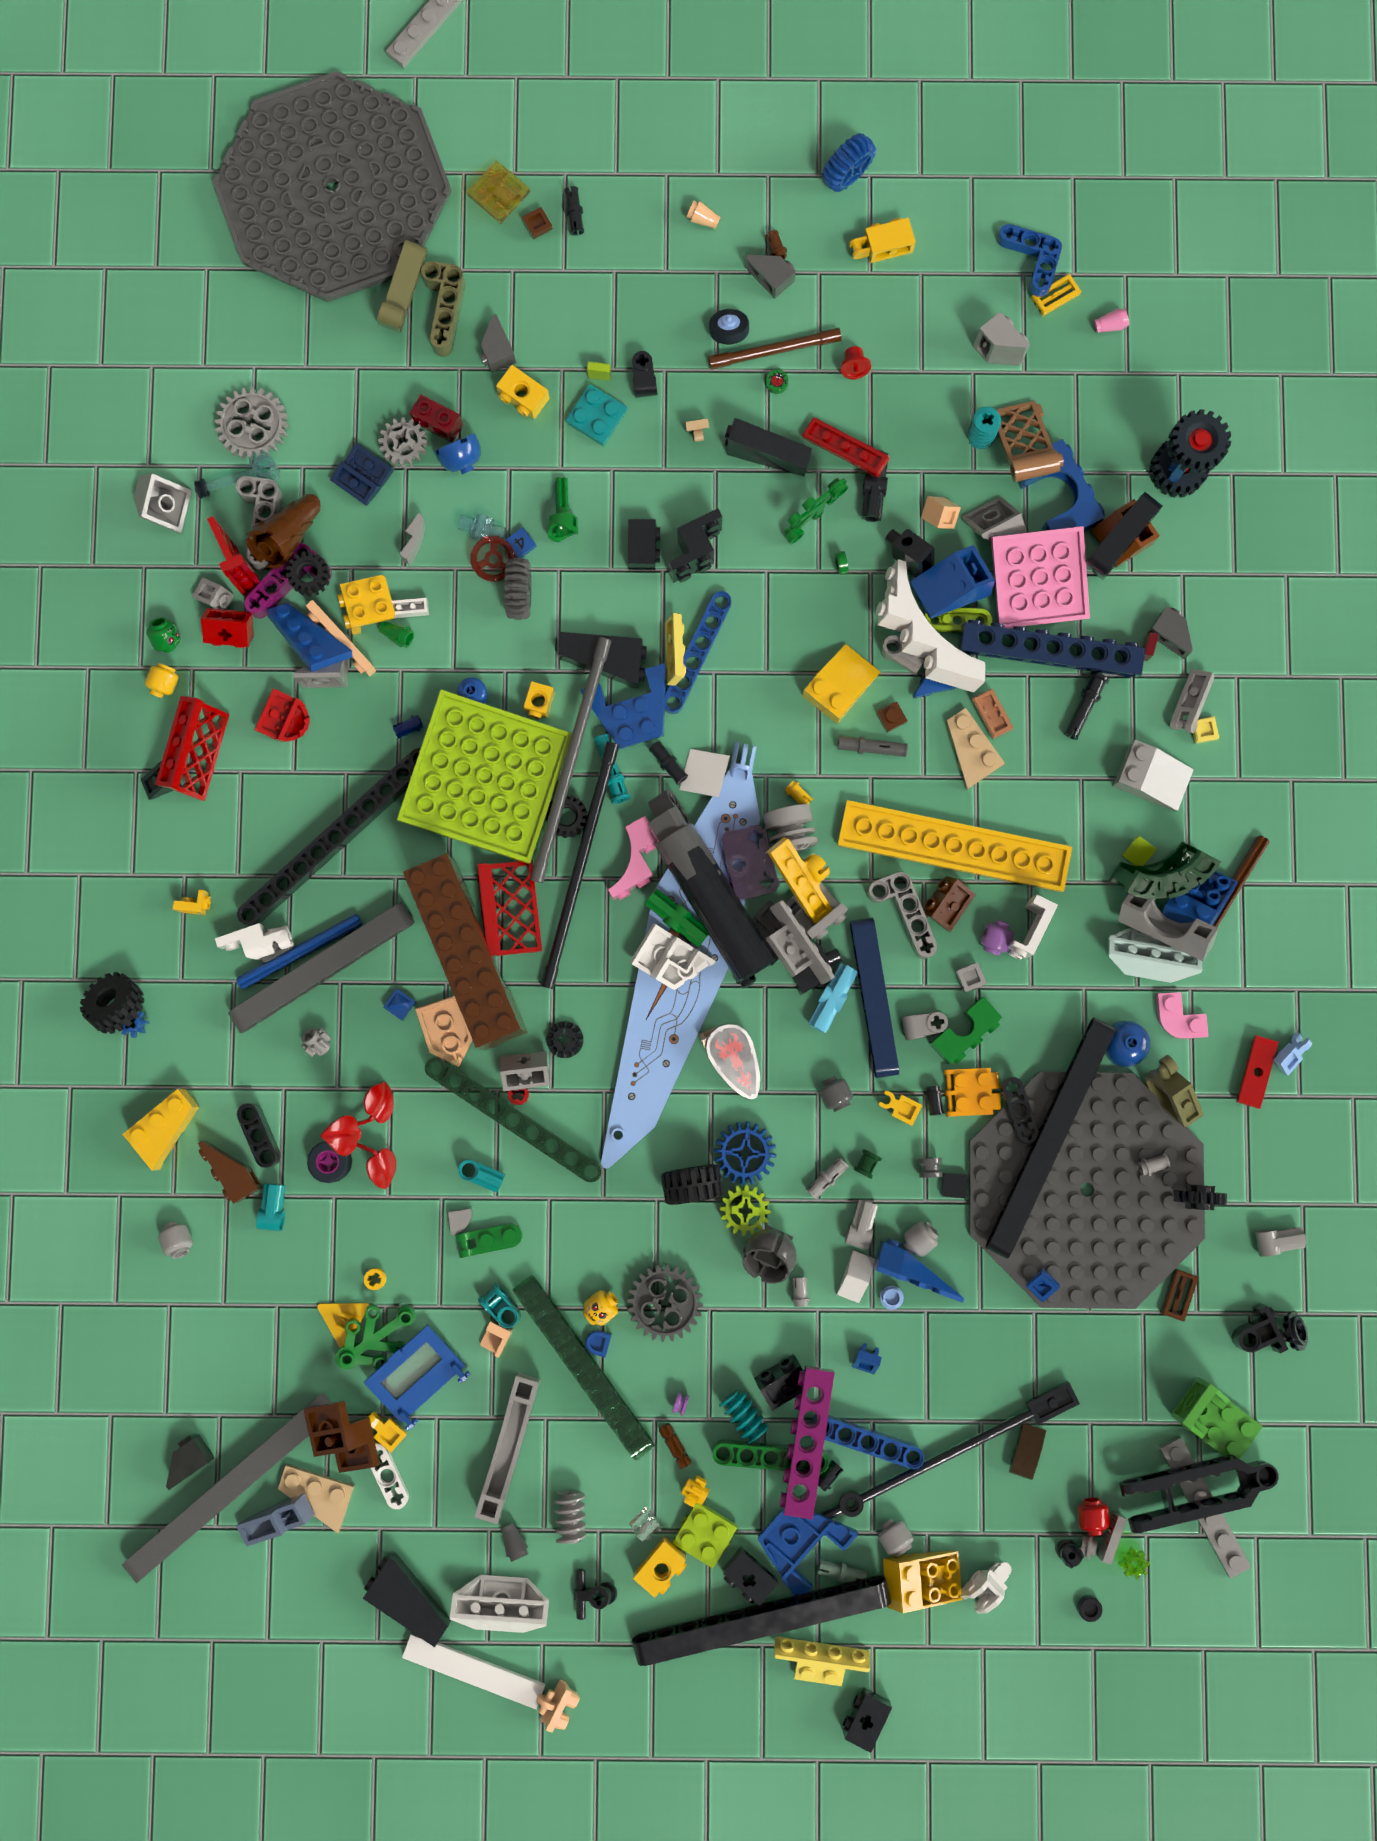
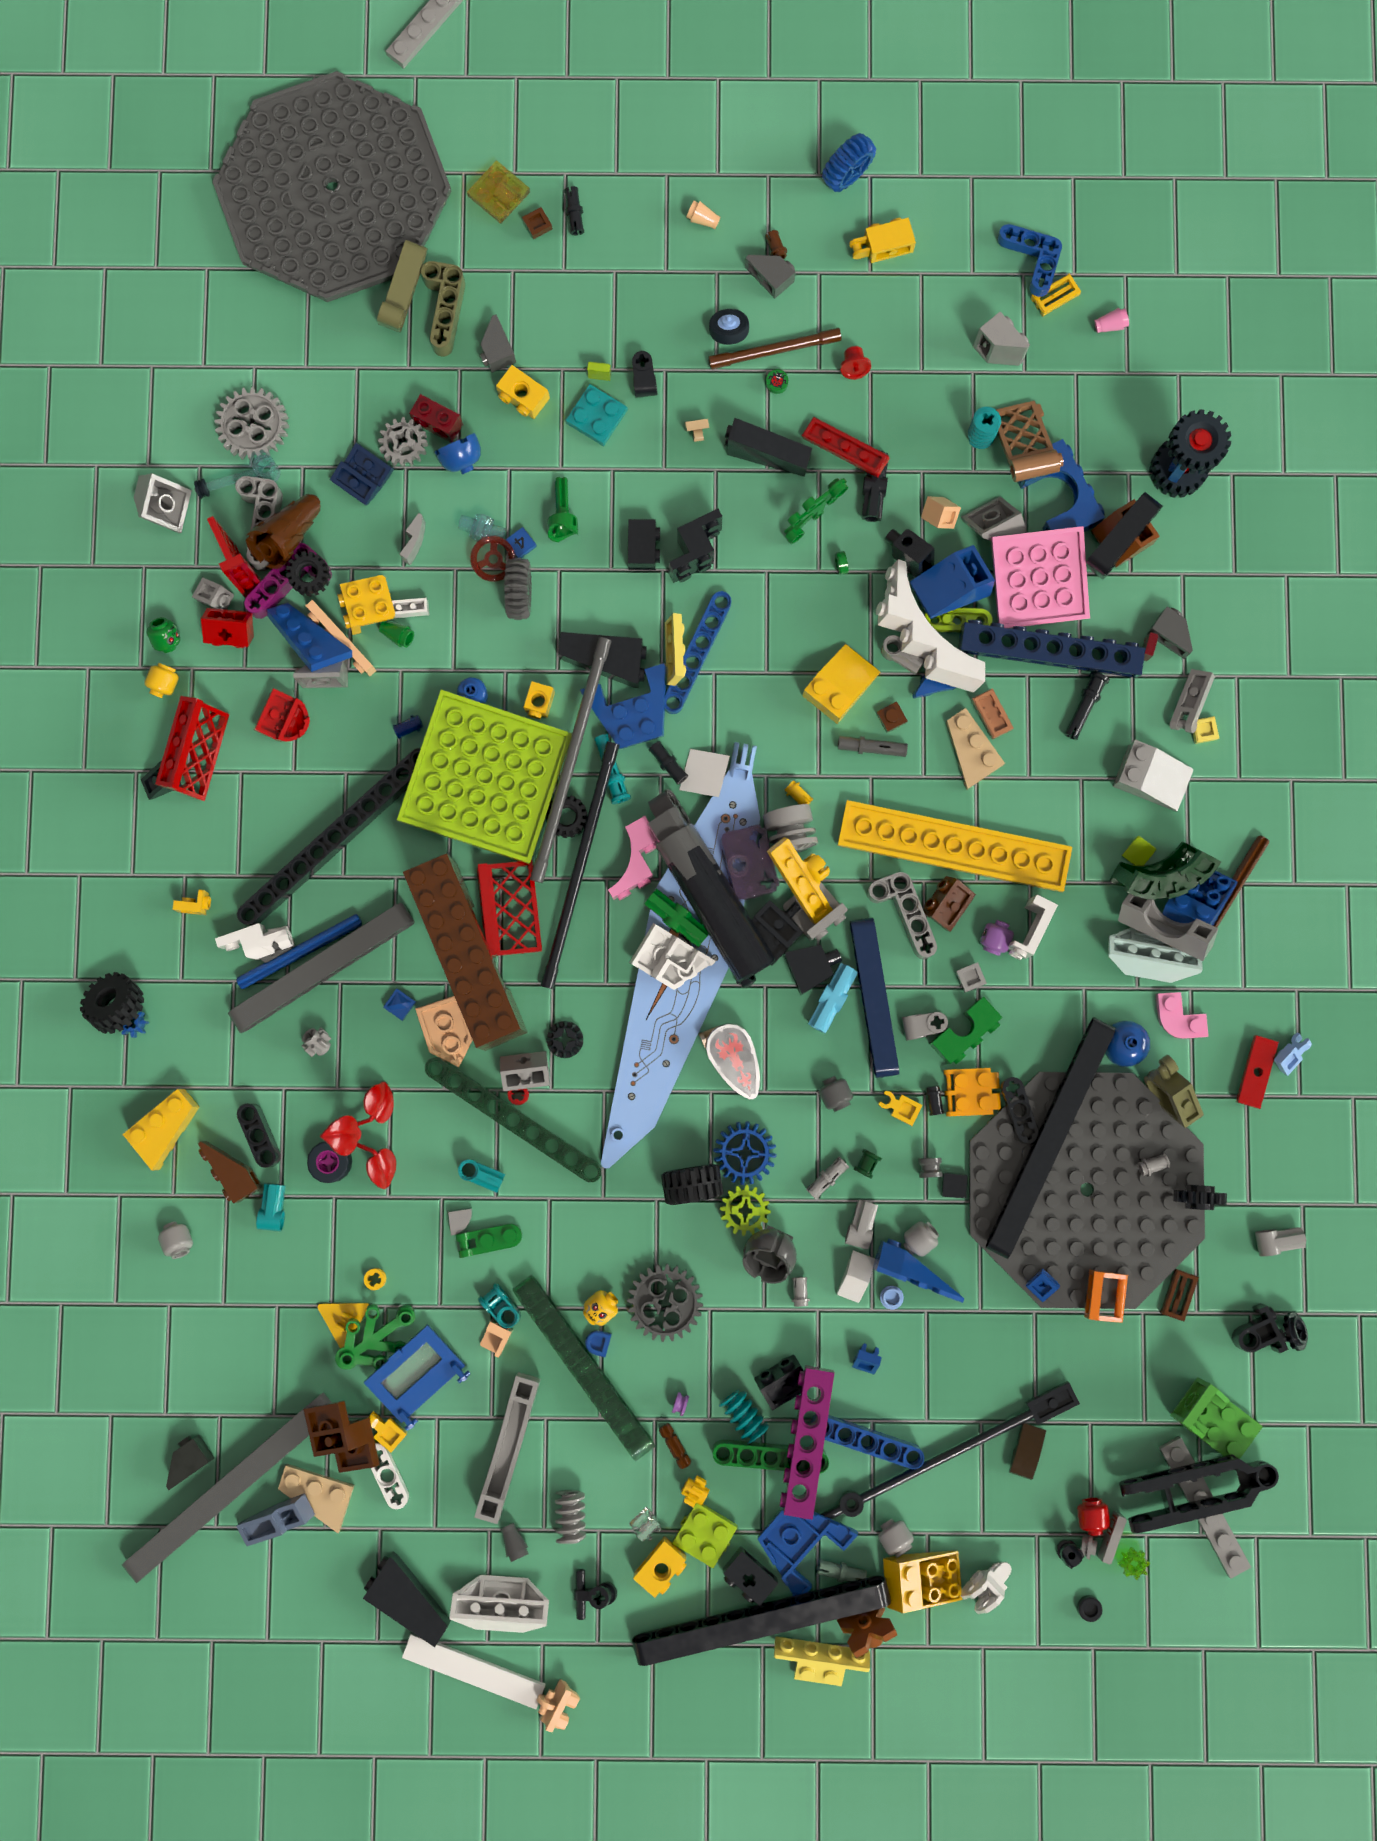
light grey bracket [766,900,835,984] -> none
black pin [818,1460,844,1492] -> none
black brick [842,1687,892,1753] -> none
none -> dark orange plant [836,1608,897,1658]
none -> orange tile [1084,1269,1128,1323]

